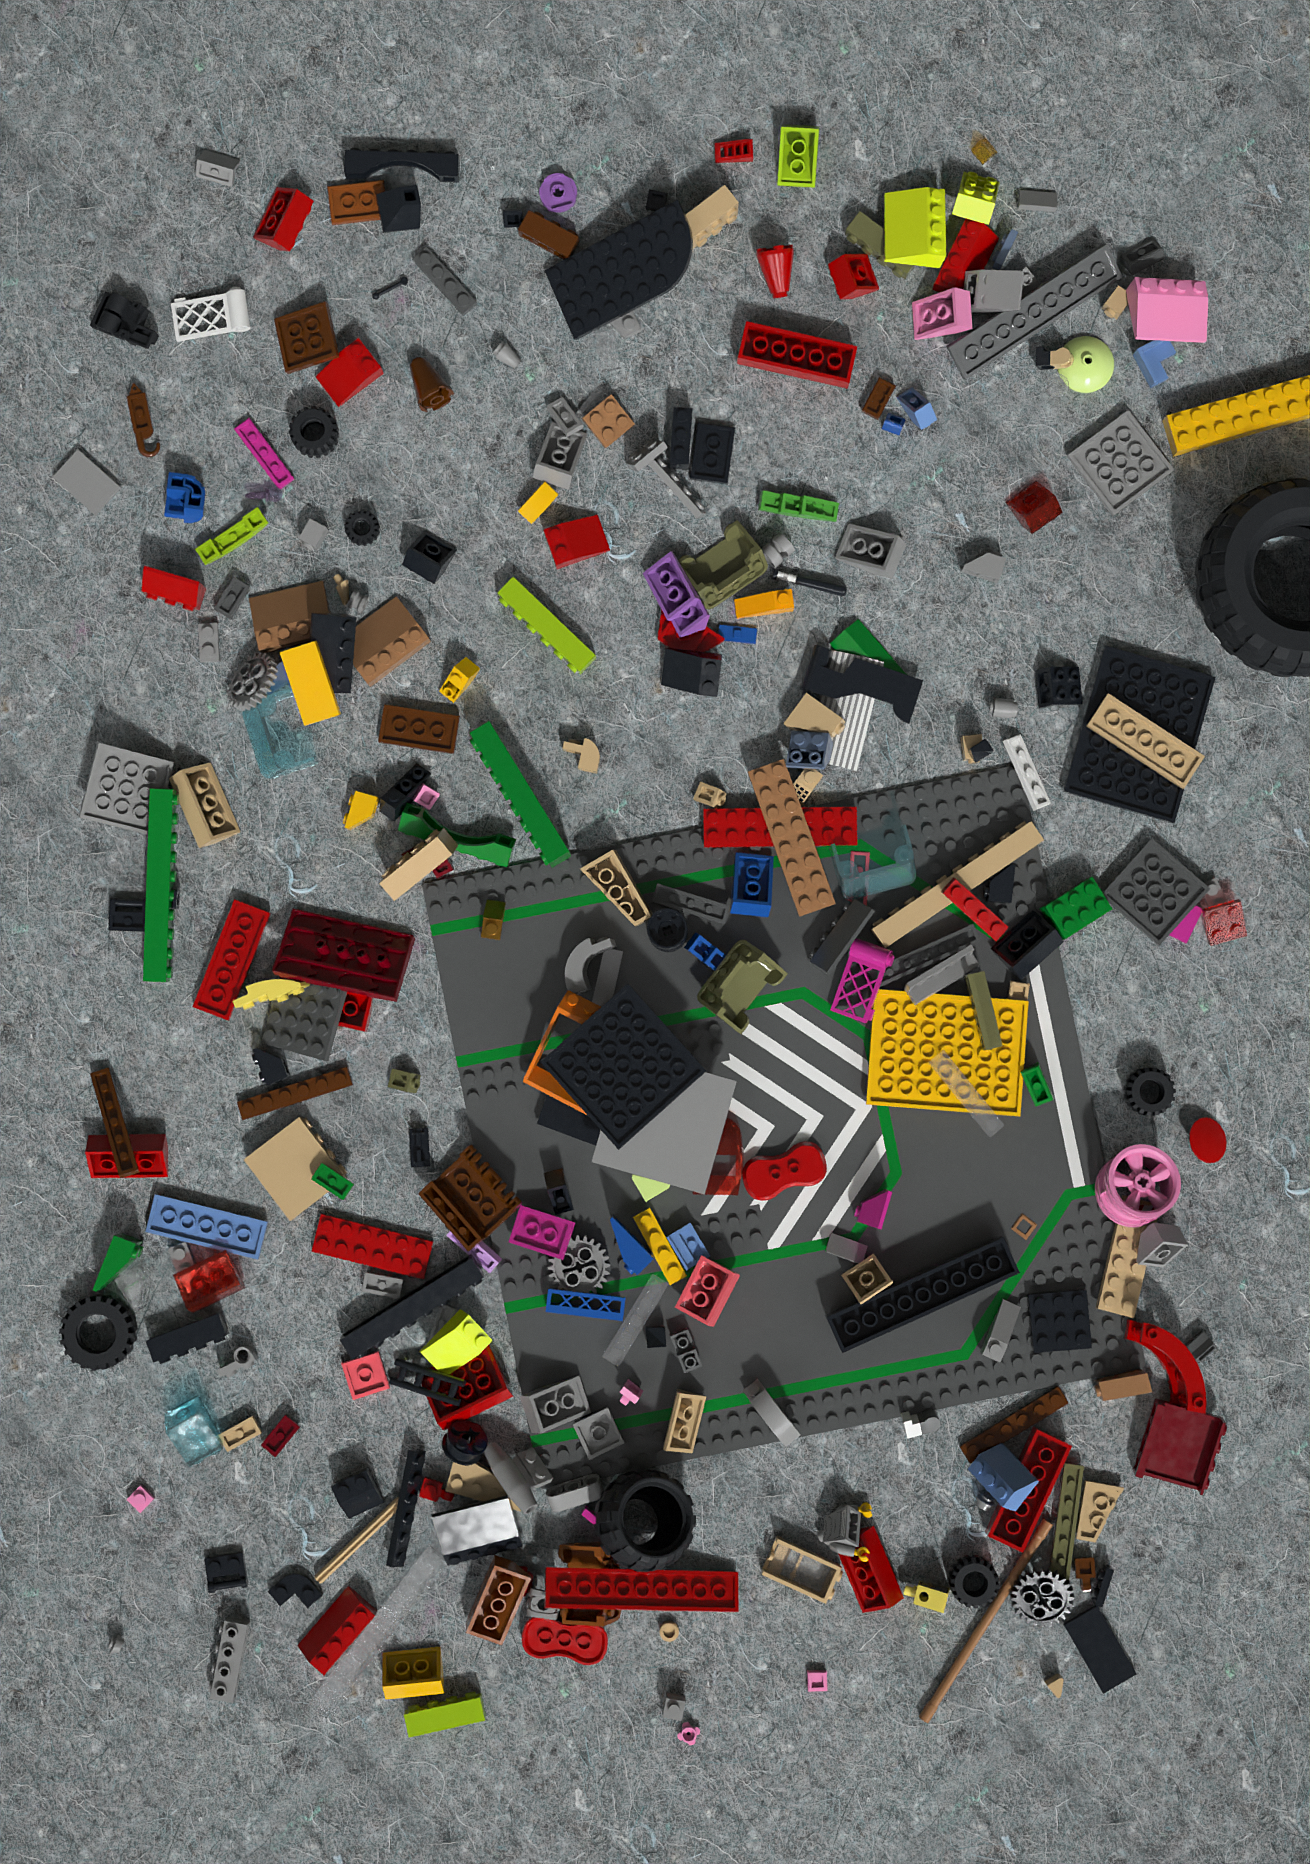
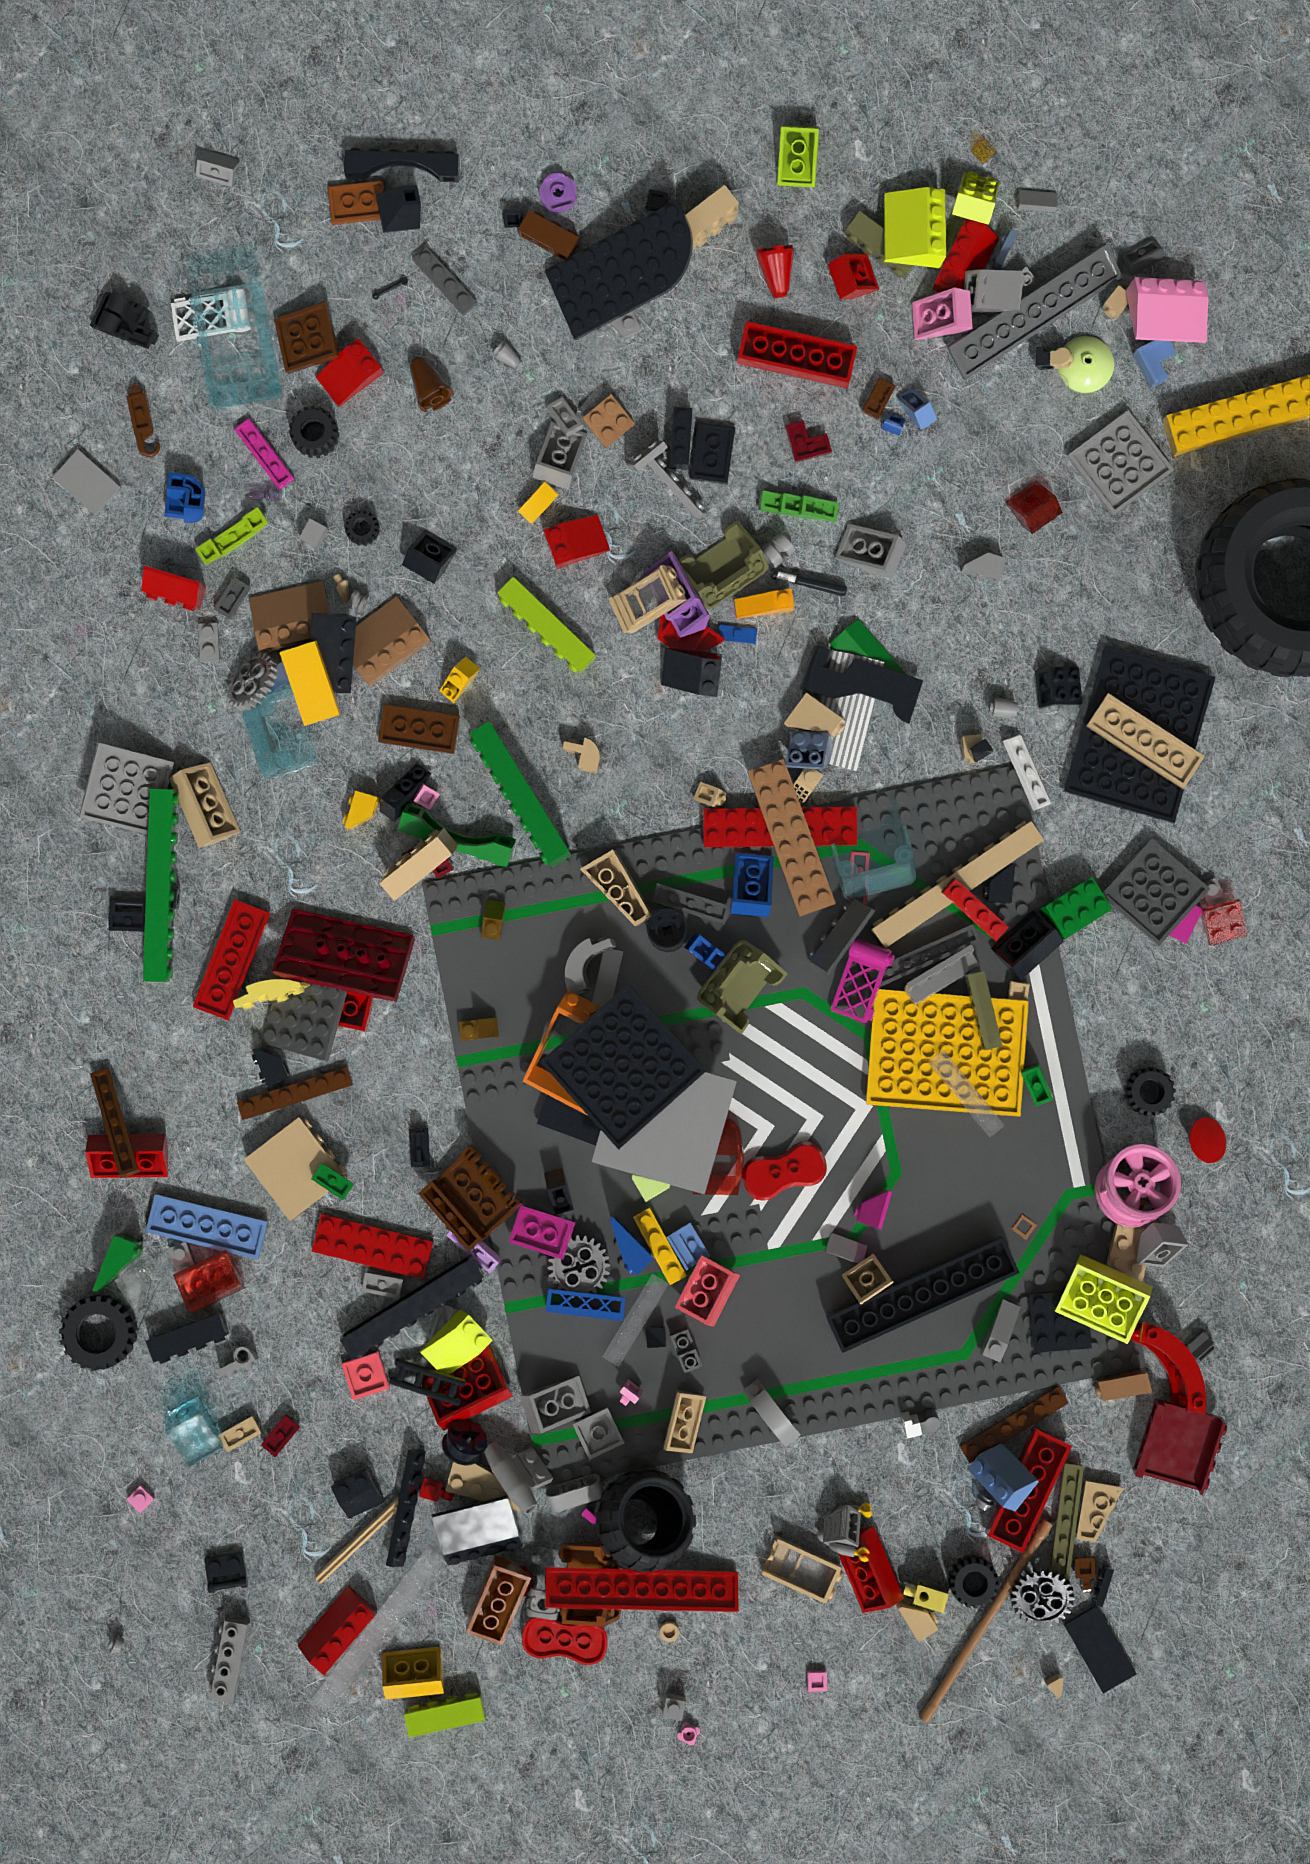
red slope [253,187,314,252] -> none
black plate [268,1574,323,1609] -> none
olive bracket [388,1068,421,1093] -> none
red slope [714,139,753,163] -> none
none -> clear light blue window [189,282,283,409]
none -> pearl gold slope [458,1018,499,1041]
none -> tan door [609,565,686,633]
none -> dark red plate [785,420,832,463]
none -> tan slope [897,1603,939,1642]
none -> neon yellow slope [1055,1254,1153,1344]

